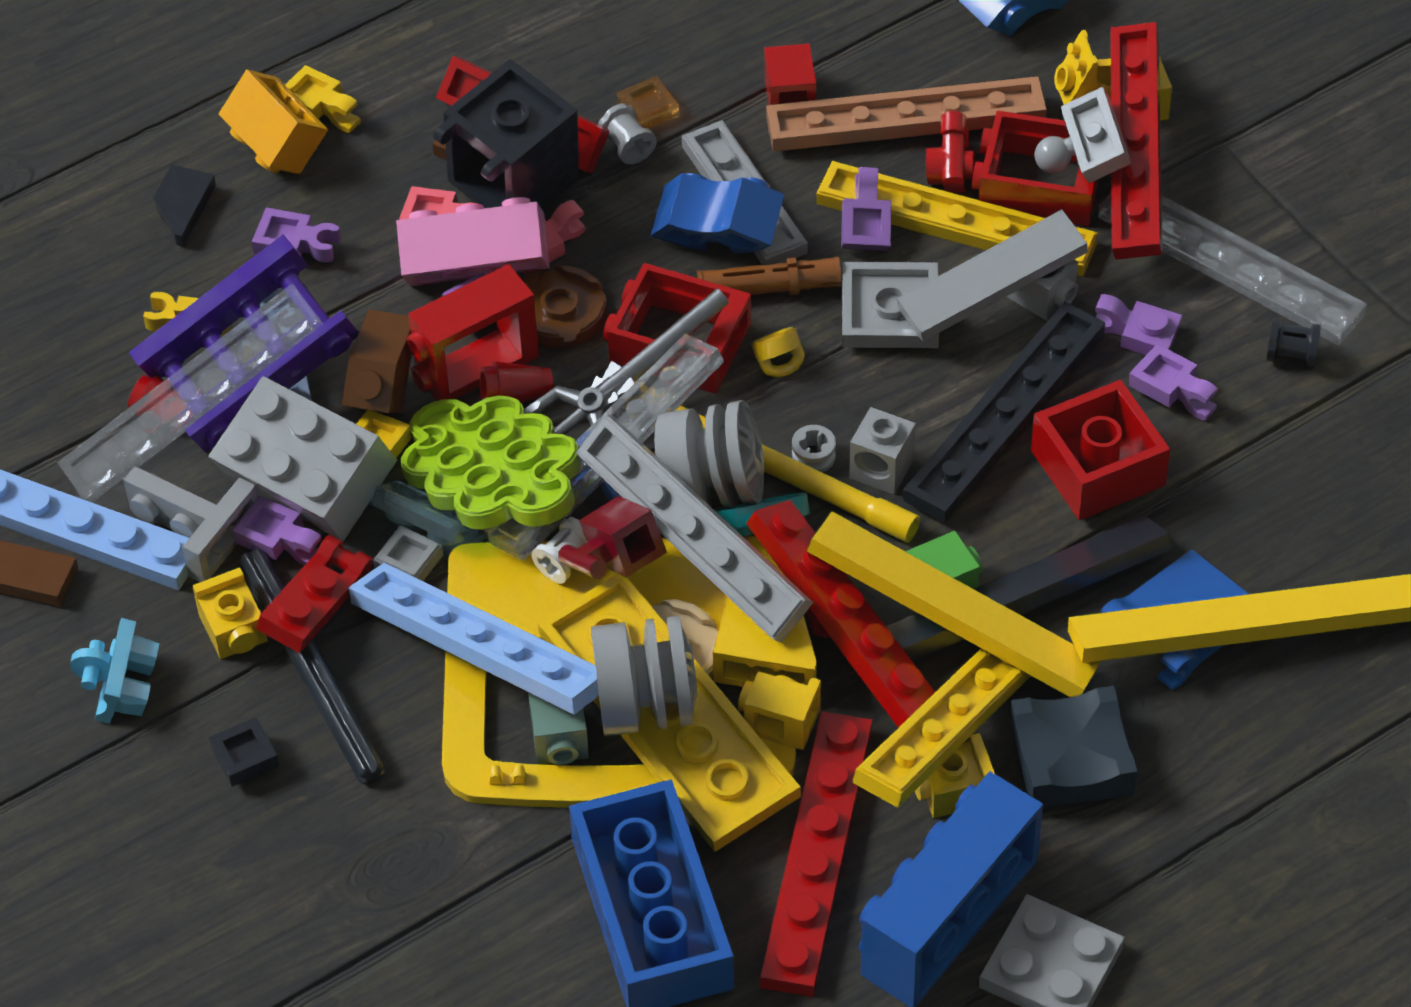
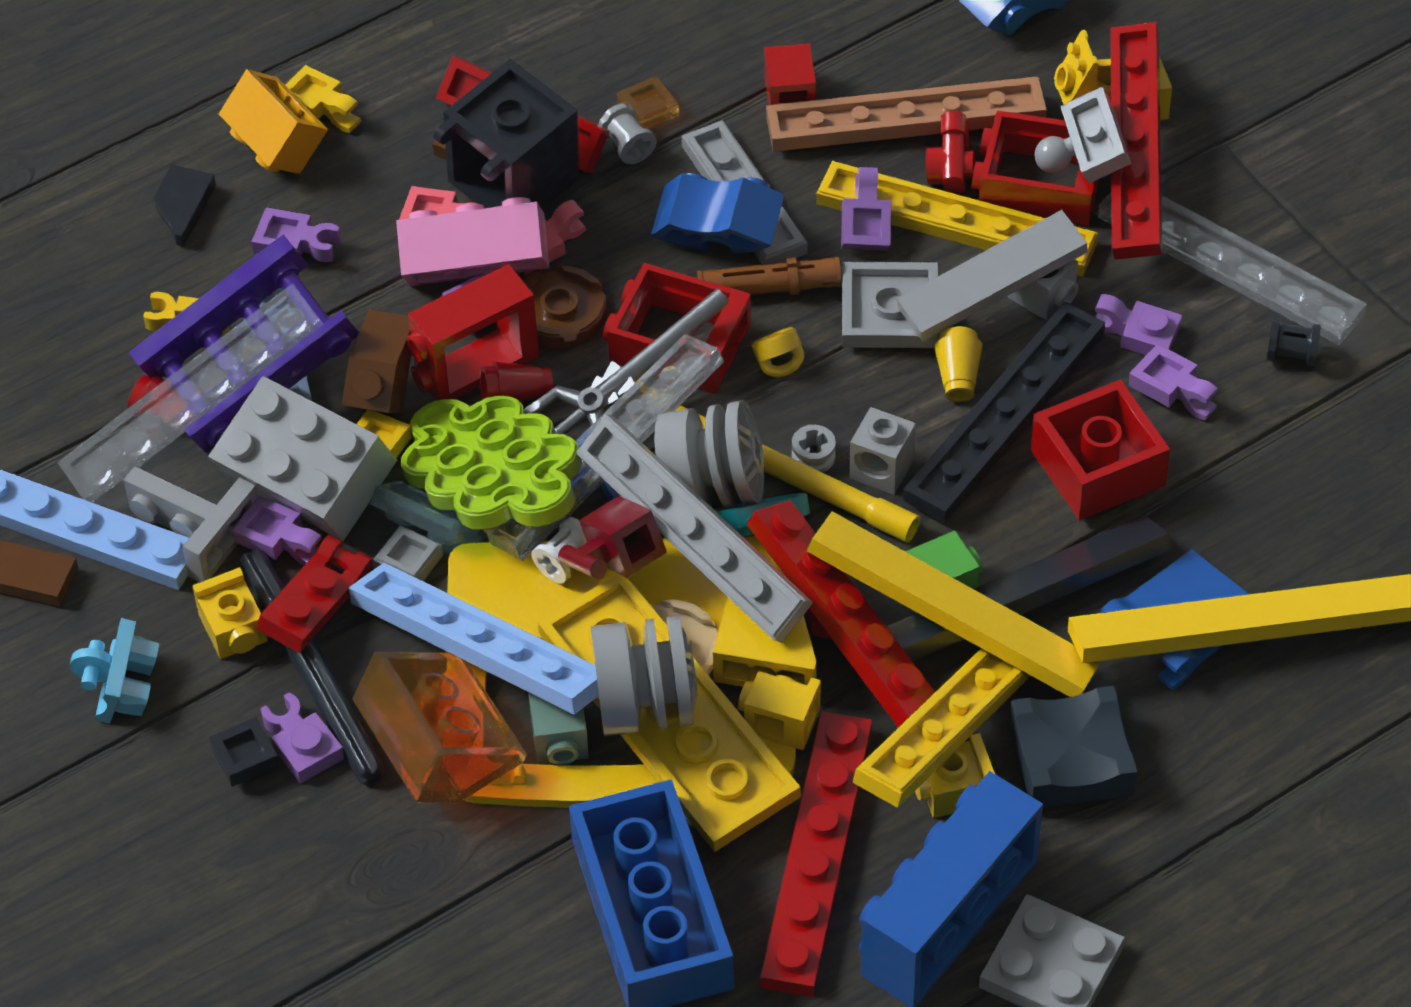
none -> medium lavender plate [261,692,345,784]
none -> clear orange slope [353,651,527,803]
none -> yellow cone [934,326,983,402]

